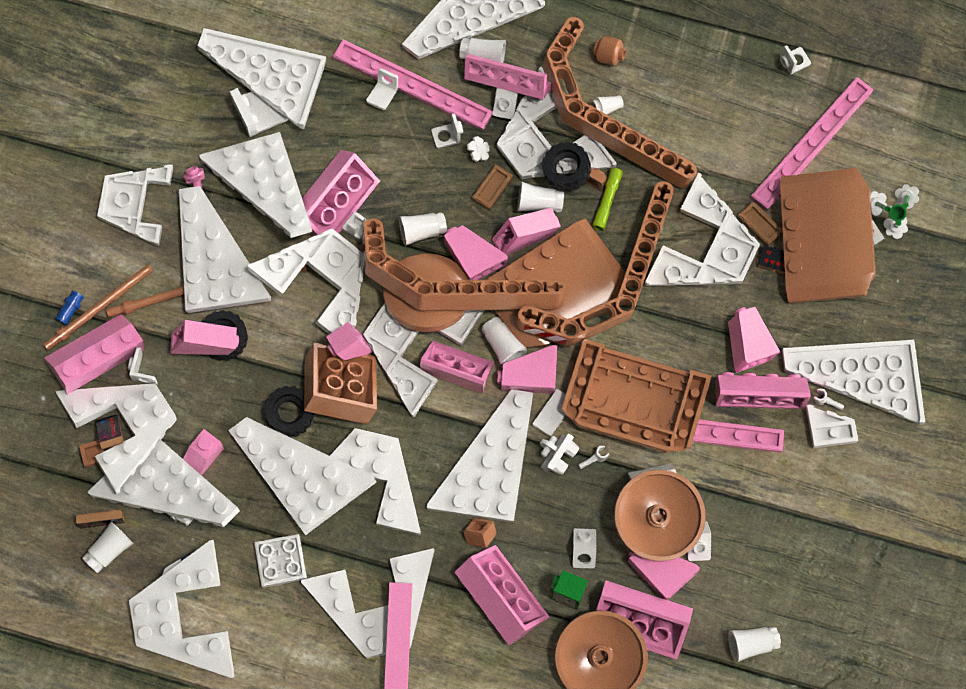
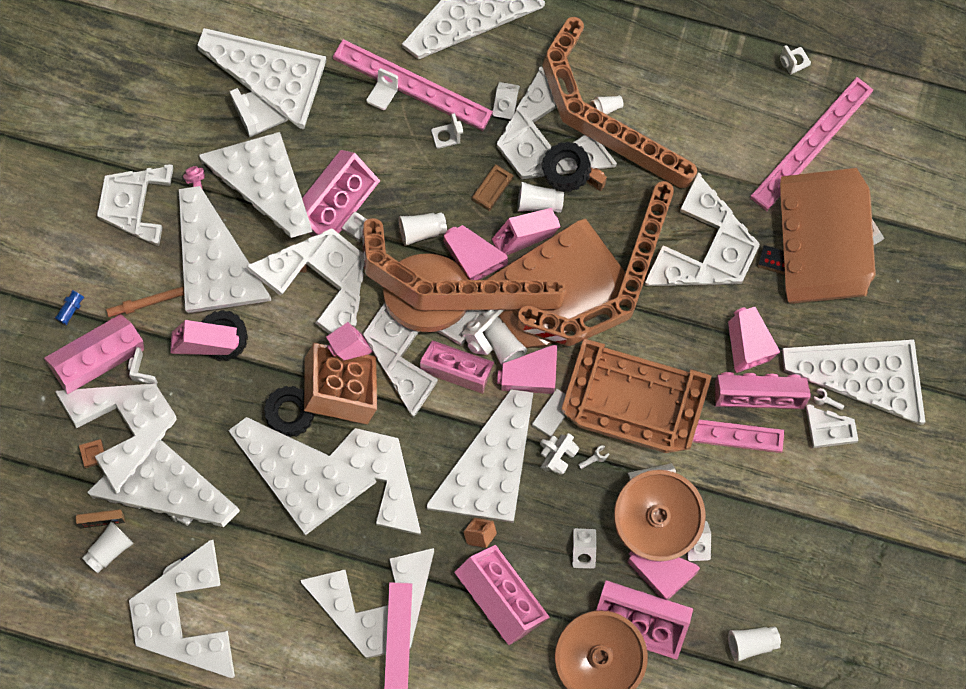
nougat bar [43,264,153,351] -> none
black tile [96,414,124,449] -> none
bright pink slope [183,429,224,476] -> none
white tile [254,534,307,588] -> none
white plant [459,38,506,63] -> none
bright pink fence [464,54,551,99] -> none
white plant [466,136,490,162] -> none
green brick [550,570,588,610] -> none
lime piece [592,168,623,231] -> none
nougat head [593,36,626,66] -> none
medium nougat tile [737,201,783,246] -> none
white plant [871,184,919,239] -> none
none -> white bracket [462,310,504,355]

